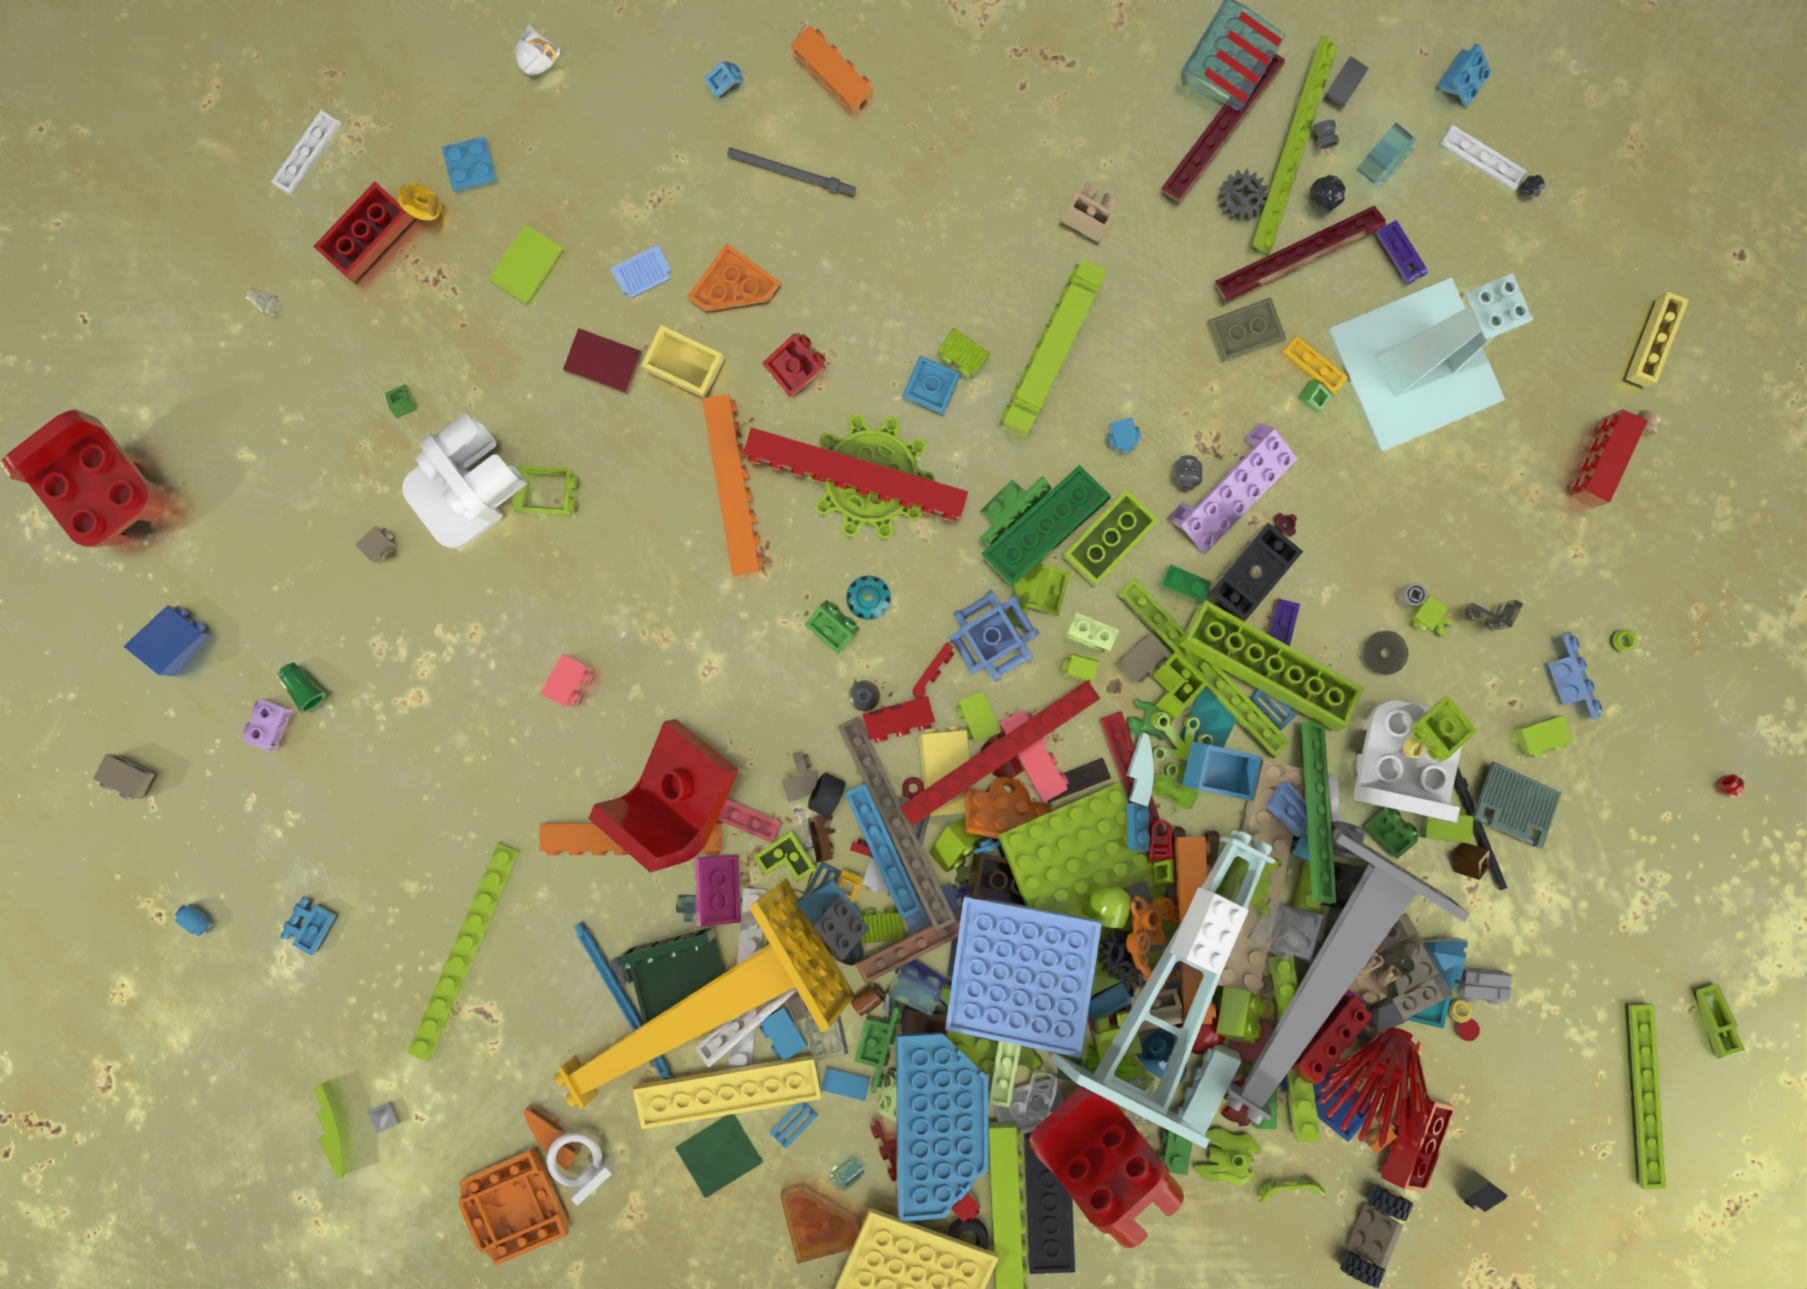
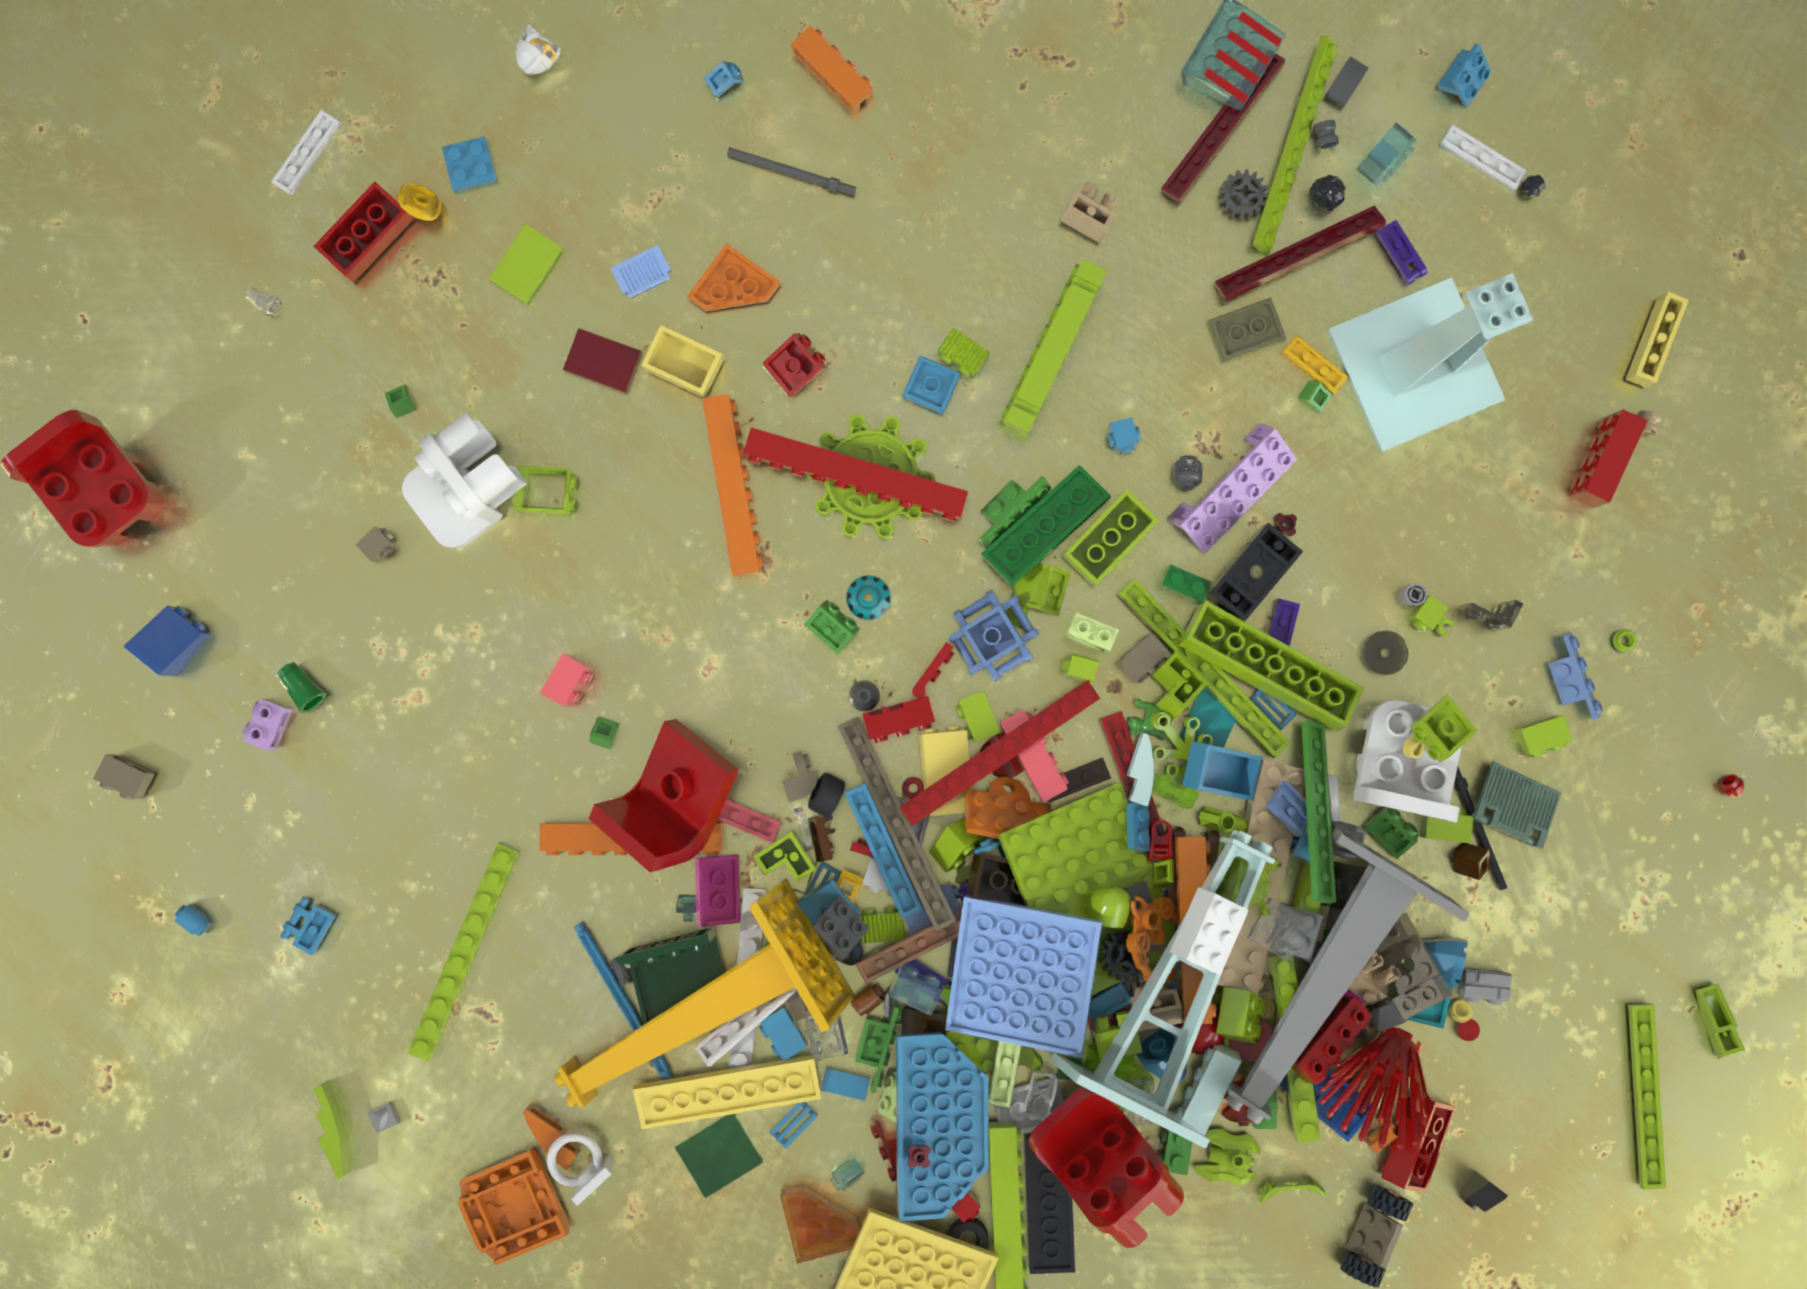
none -> bright green slope [589,717,619,749]
none -> dark red plate [907,1145,931,1168]
none -> lime piece [1199,806,1248,834]

